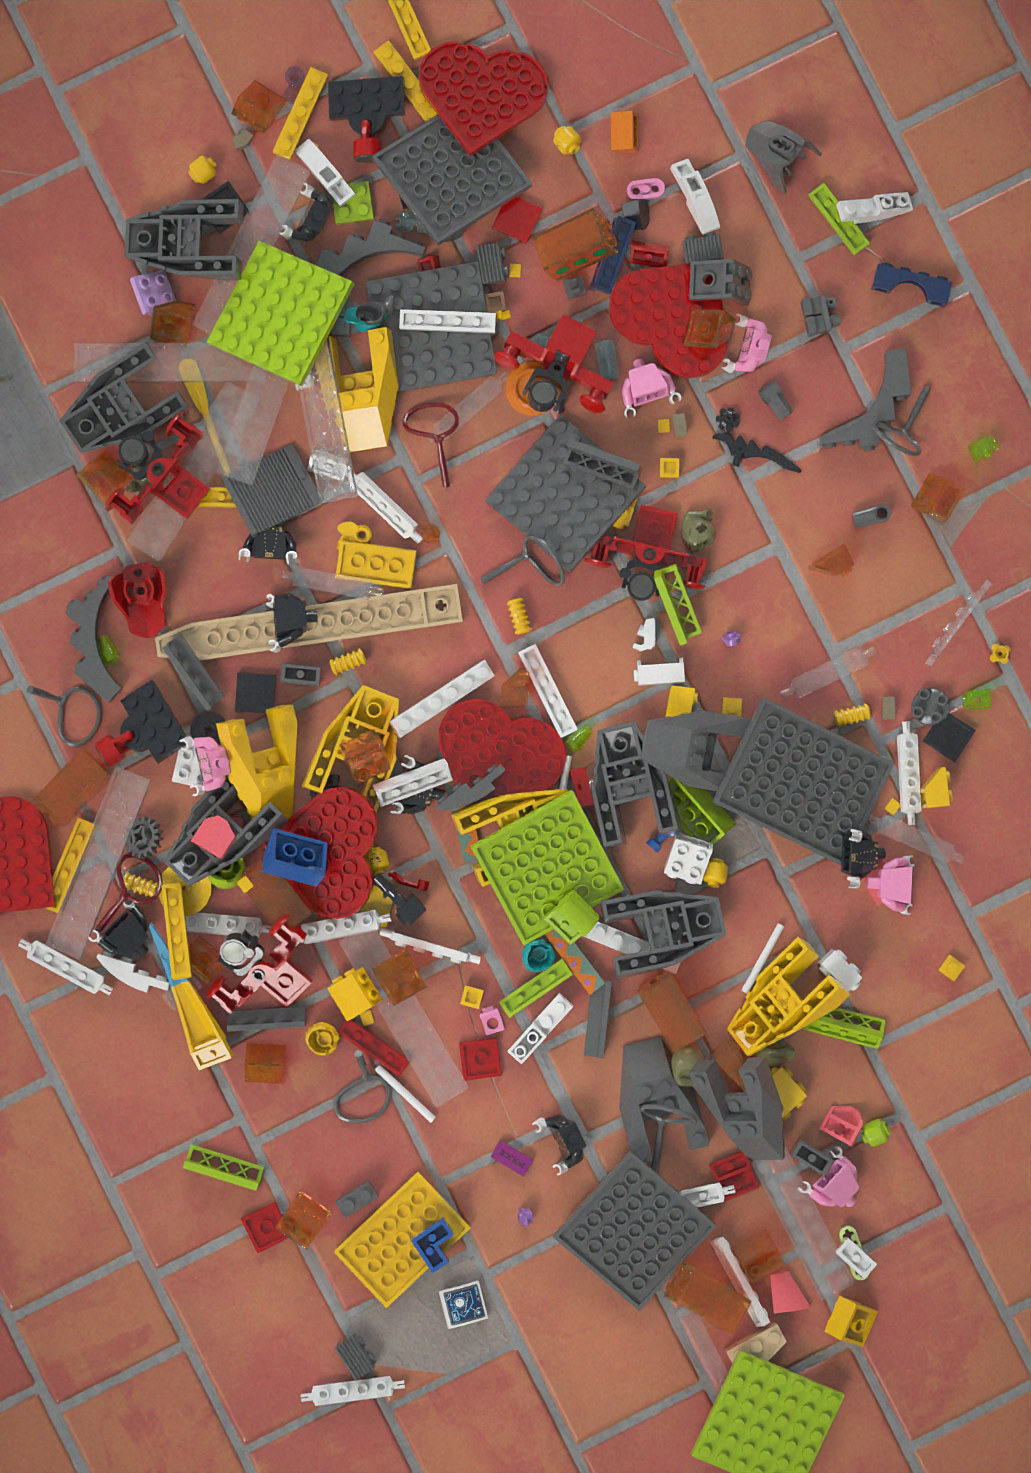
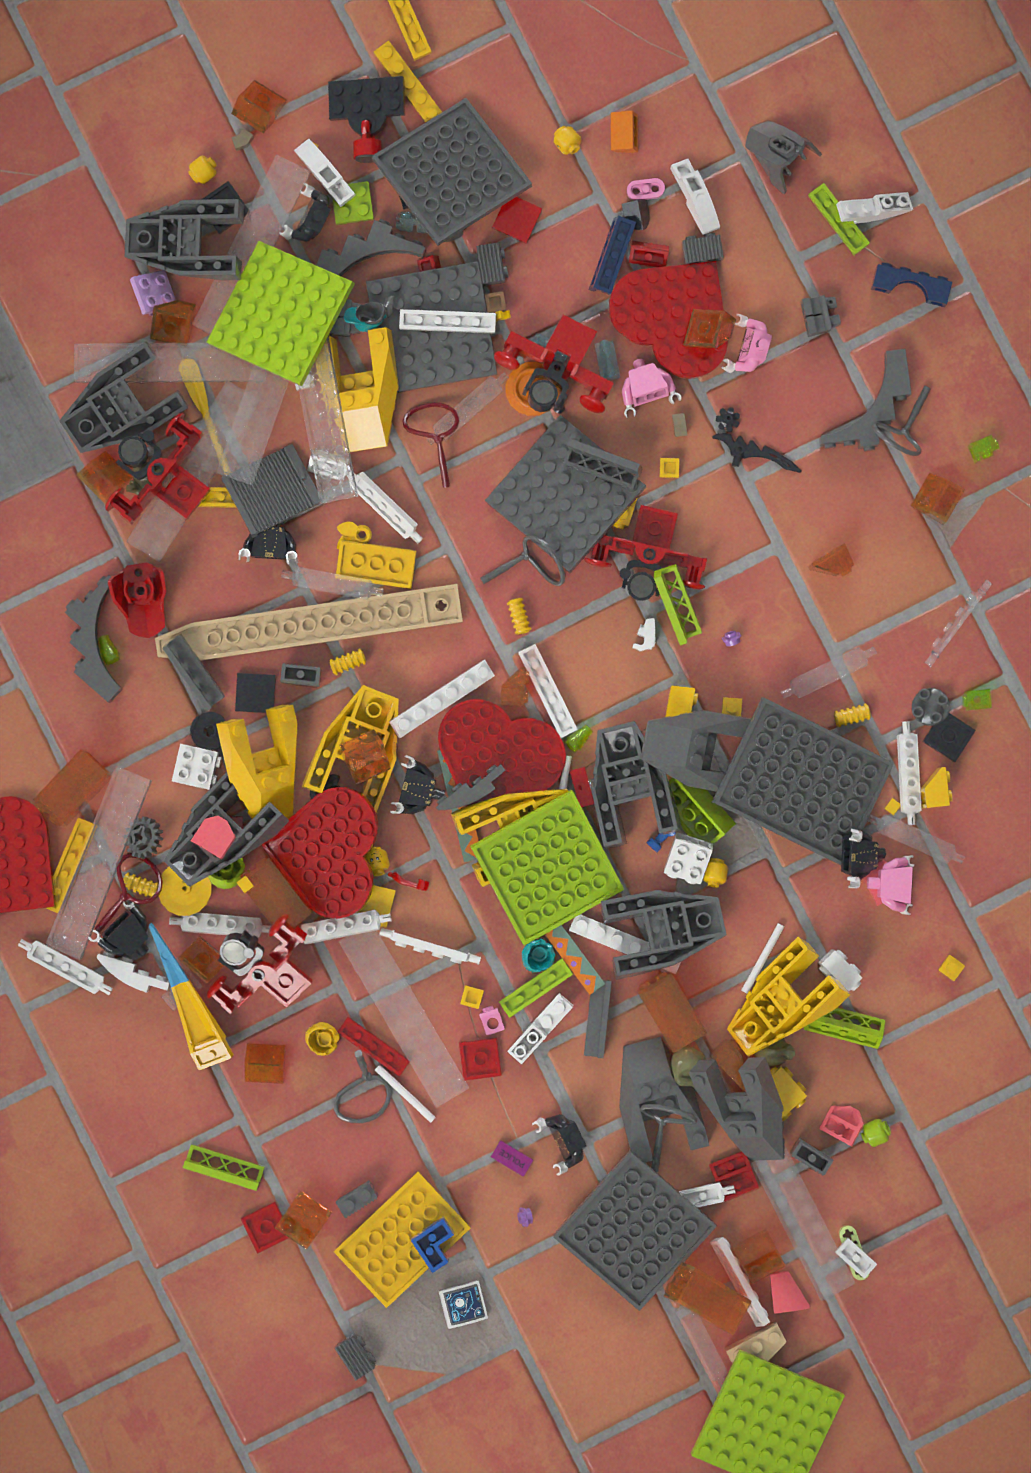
dark grey piece [27,686,102,747] -> none
black plate [95,680,187,767] -> none
yellow plate [162,882,192,980] -> none
bright pink torso [180,736,231,796] -> none
dark grey fence [227,1007,306,1032] -> none
blue slope [262,828,328,886] -> none
black torso [266,593,318,653] -> none
yellow plate [273,67,328,160] -> none
plate [283,66,305,102] -> none
white plate [301,1376,405,1406] -> none
yellow brick [327,967,383,1021] -> none
yellow window [360,1010,374,1026] -> none
clear orange slope [372,949,427,1006] -> none
white slope [373,759,453,807] -> none
black brick [373,873,427,926] -> none
red plate [419,41,548,156] -> none
clear orange plate [421,524,440,543] -> none
yellow window [509,263,521,278] -> none
clear orange brick [532,207,618,282] -> none
lime brick [544,889,599,945] -> none
dark grey tile [563,275,586,300] -> none
white brick [634,657,685,686] -> none
yellow window [658,419,670,433] -> none
olive piece [681,508,716,552] -> none
dark grey bracket [689,259,752,306] -> none
dark grey piece [758,380,794,421] -> none
bright pink torso [798,1147,859,1207] -> none
yellow slope [825,1296,878,1347] -> none
dark grey piece [852,504,891,529] -> none
dark tan piece [881,697,895,719] -> none
yellow plate [990,644,1010,664] -> none

